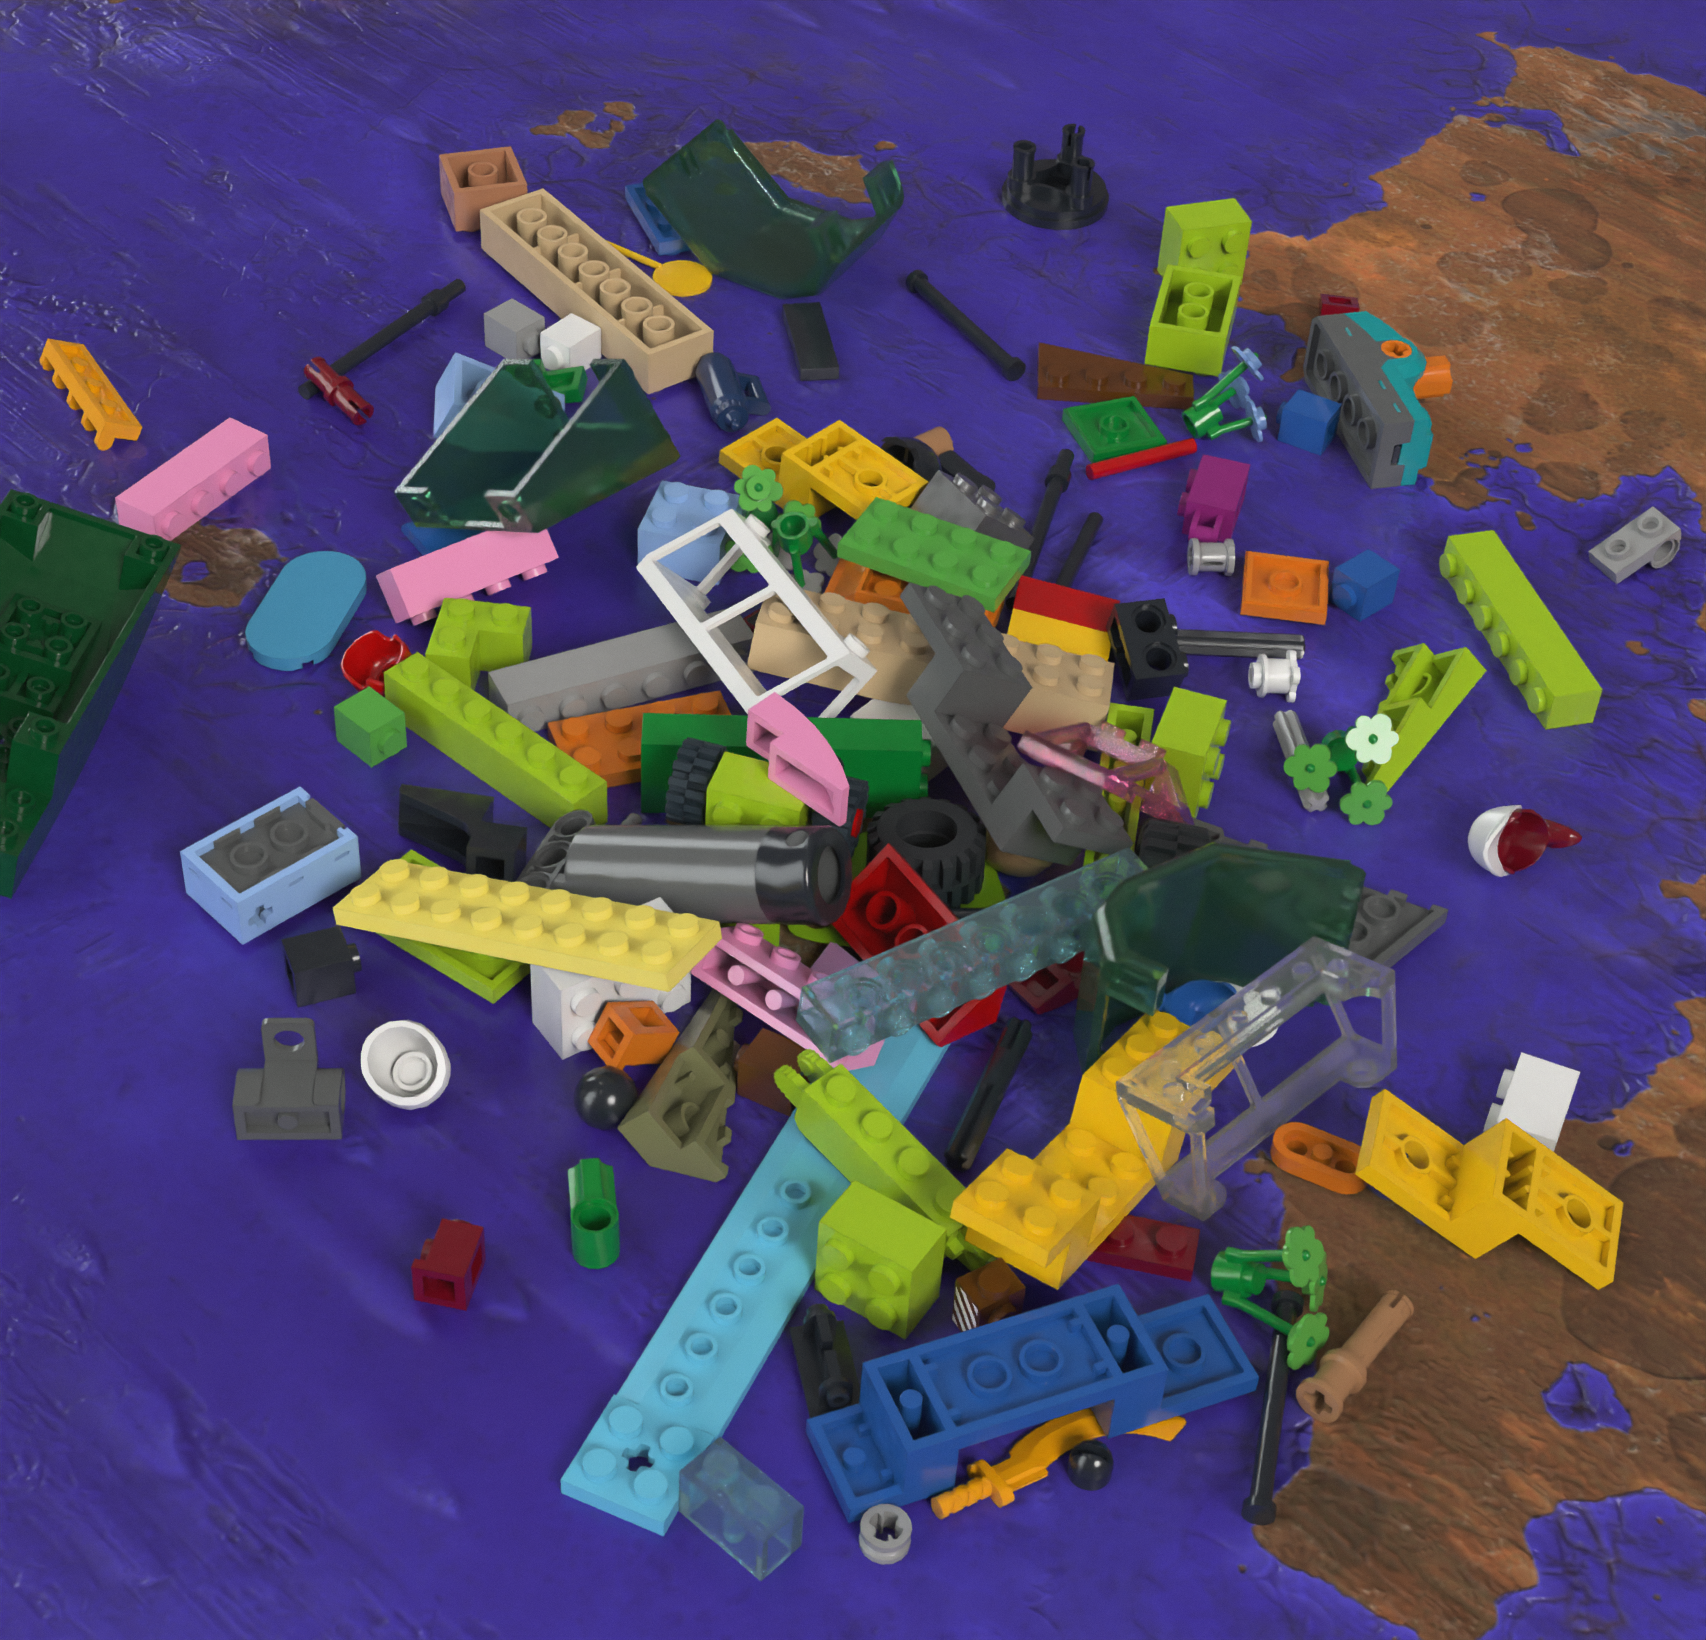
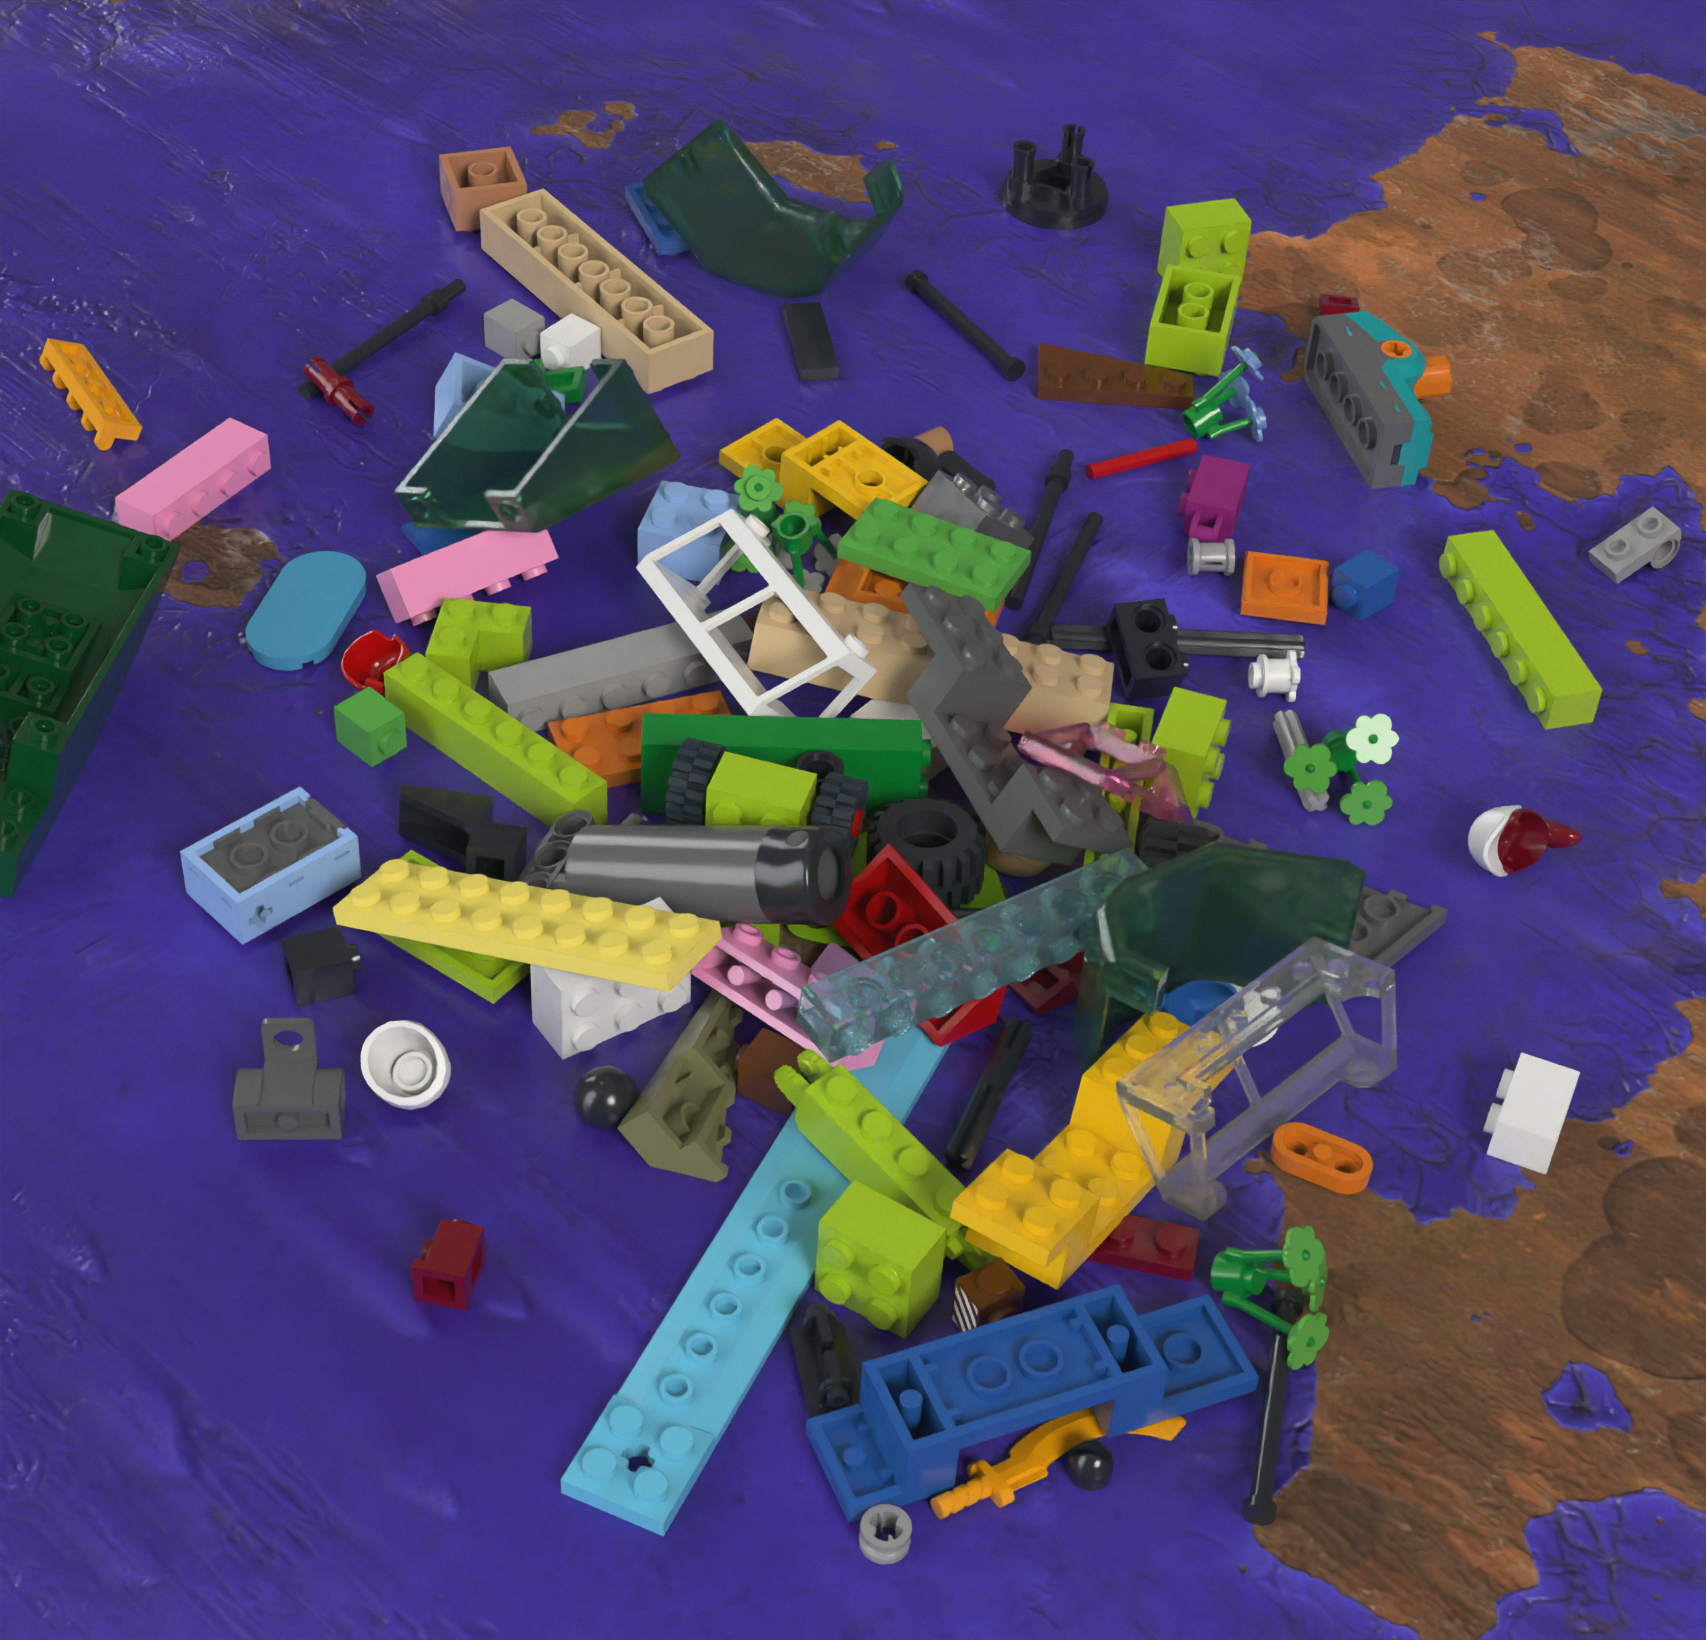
green piece [567,1158,620,1269] -> none
orange brick [587,1001,680,1070] -> none
yellow piece [606,240,712,297] -> none
clear light blue brick [678,1437,804,1581] -> none
dark blue piece [696,352,771,432] -> none
bright pink slope [746,692,849,827] -> none
sticker [1007,575,1120,662] -> none
green tile [1062,396,1167,463] -> none
blue brick [1276,389,1342,456] -> none
medium nougat pin [1296,1290,1414,1423] -> none
yellow bracket [1355,1089,1623,1290] -> none
lime wedge [1361,643,1487,792] -> none

